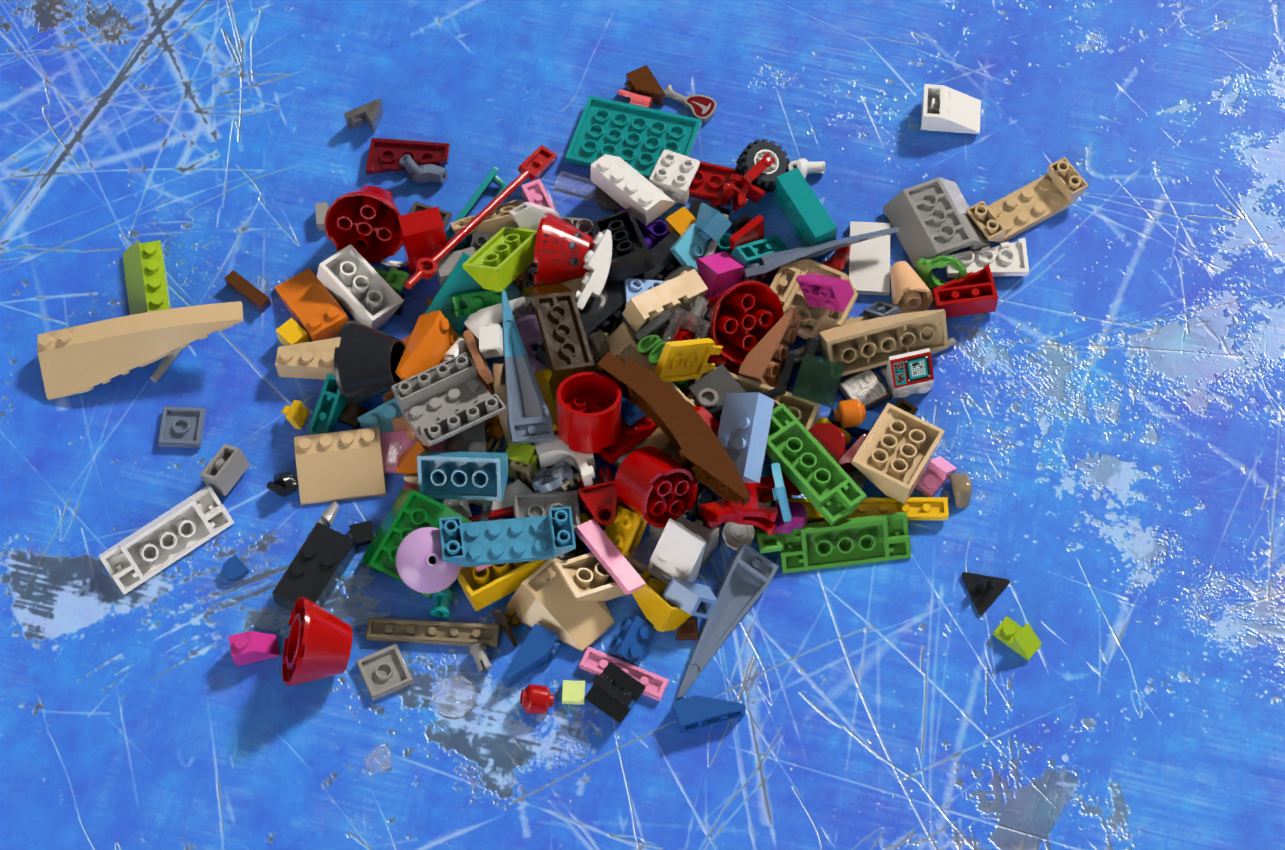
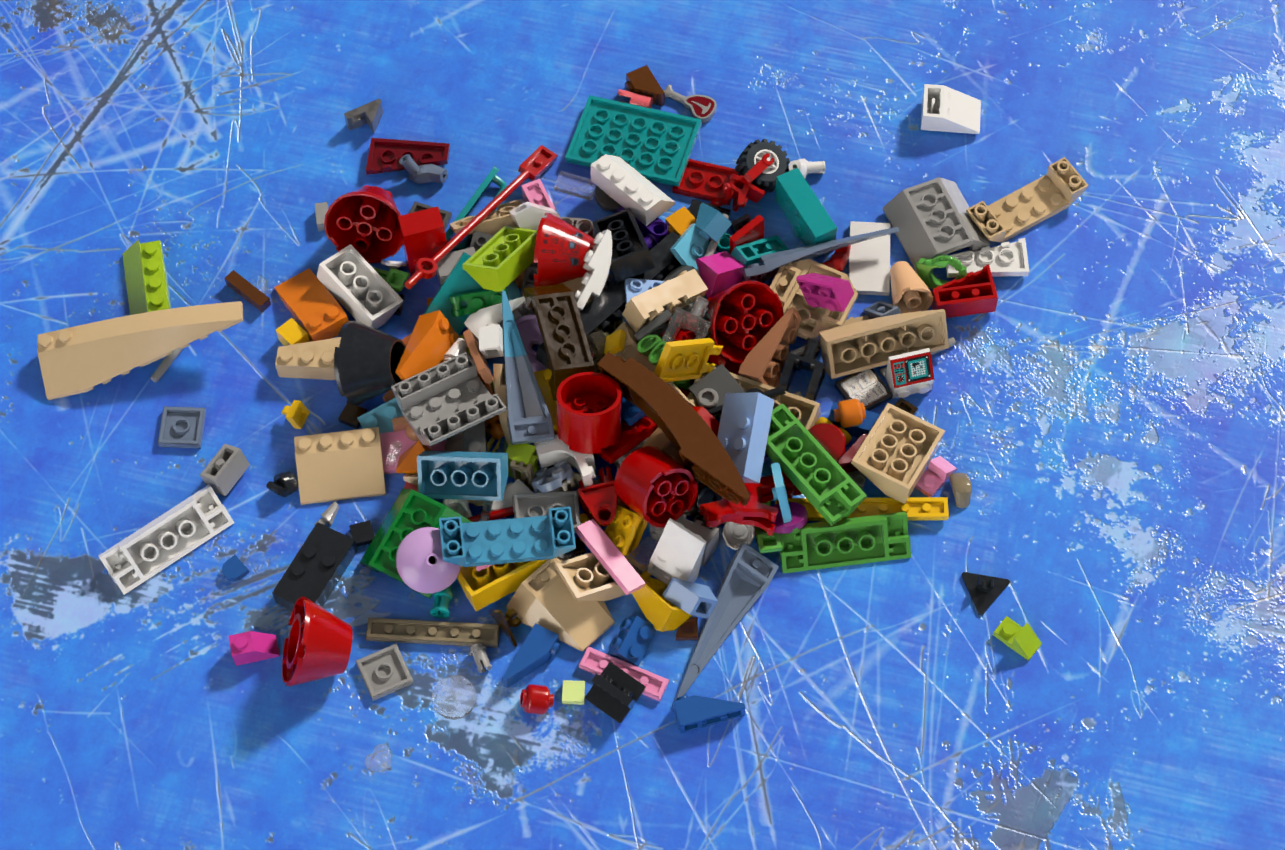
teal slope [307,373,348,435] -> none
white bracket [649,150,700,205] -> none
clear green bracket [792,353,845,408] -> none
none -> yellow tile [604,329,626,355]

